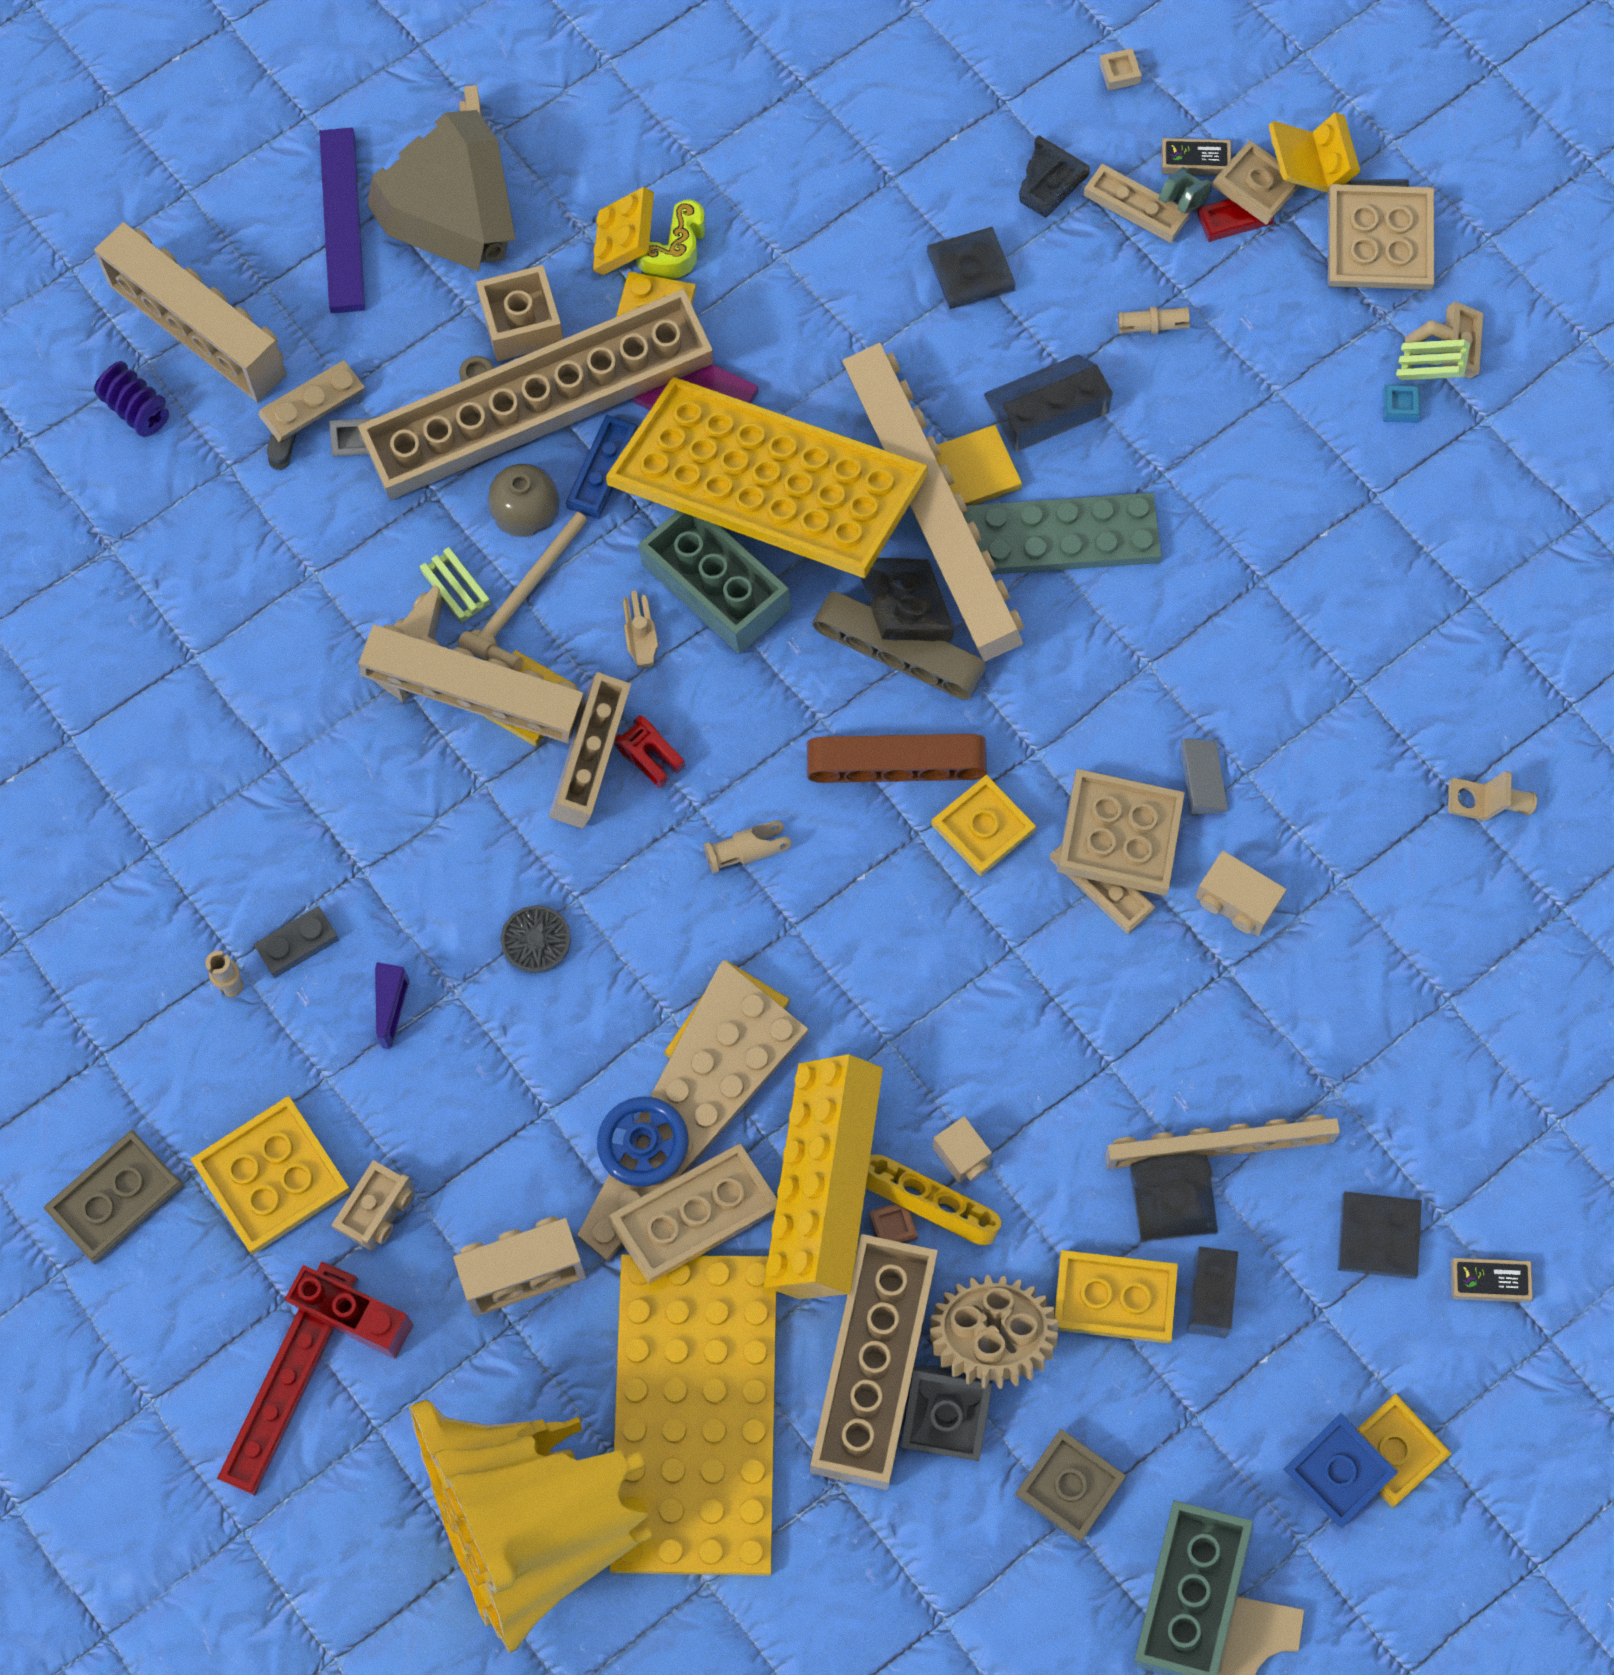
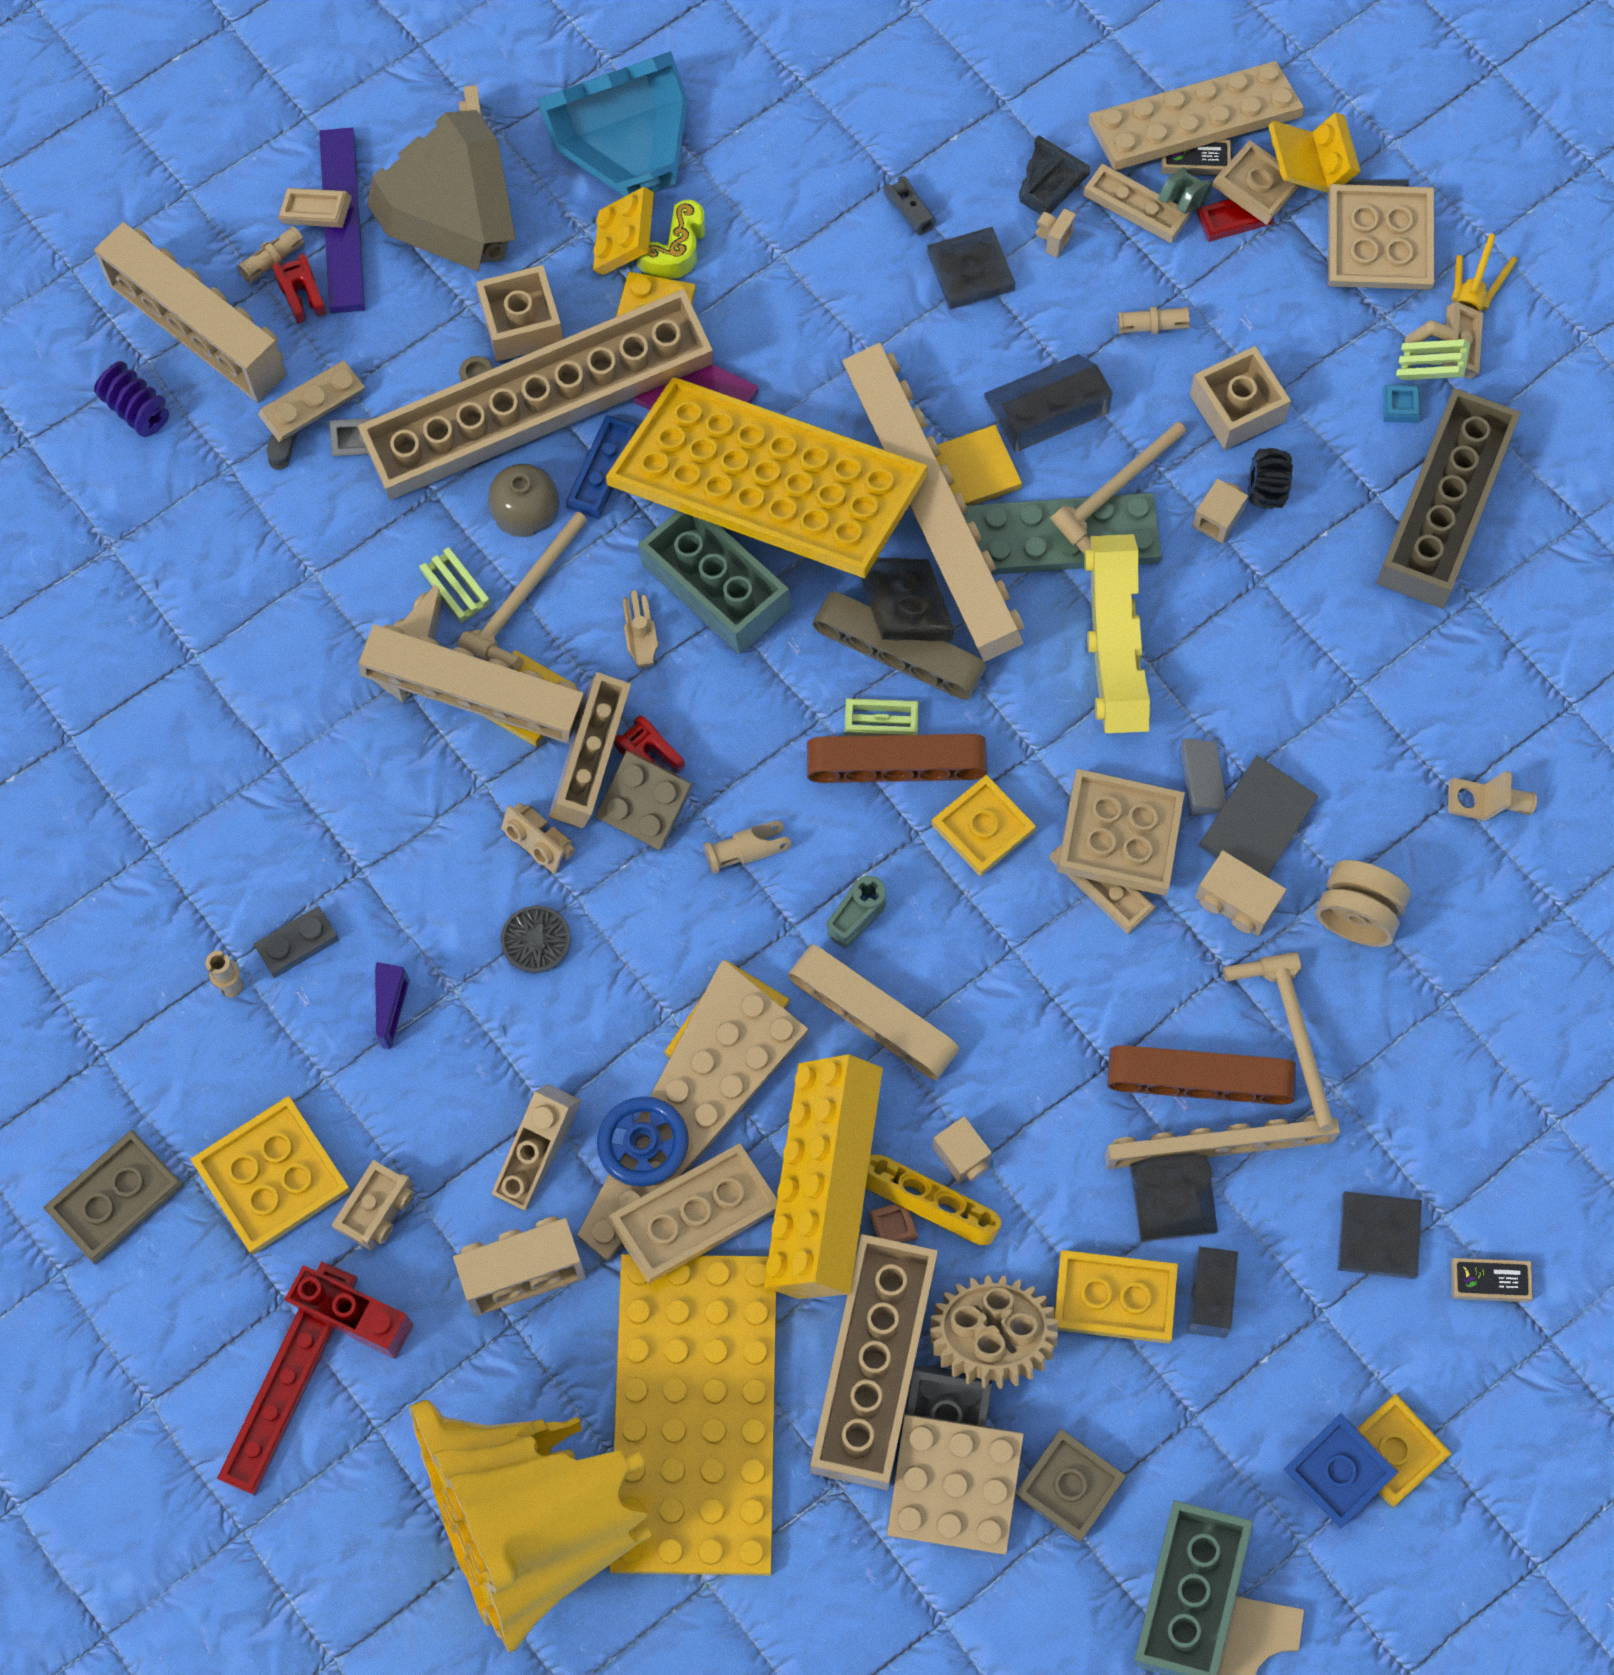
tan plate [1099,48,1142,91] -> none
none -> tan pin [237,226,305,283]
none -> red piece [272,253,327,324]
none -> tan tile [278,188,351,228]
none -> tan slope [491,1084,582,1211]
none -> tan hinge [501,803,575,874]
none -> dark azure panel [537,51,688,196]
none -> dark tan plate [596,751,695,850]
none -> tan beam [787,944,960,1080]
none -> sand green piece [827,876,886,948]
none -> yellowish green tile [844,698,919,736]
none -> dark grey bar [883,175,936,236]
none -> tan plate [887,1414,1024,1555]
none -> tan tile [1036,208,1076,258]
none -> tan bar [1050,422,1186,554]
none -> light yellow brick [1084,534,1150,734]
none -> tan plate [1088,61,1304,171]
none -> dark orange beam [1107,1045,1296,1105]
none -> tan brick [1190,346,1291,450]
none -> tan brick [1192,478,1248,544]
none -> dark grey tile [1198,755,1318,877]
none -> tan bar [1223,952,1335,1132]
none -> black gear [1248,448,1293,509]
none -> tan wheel [1314,860,1412,947]
none -> dark tan brick [1376,388,1521,609]
none -> yellow plant [1451,233,1517,312]

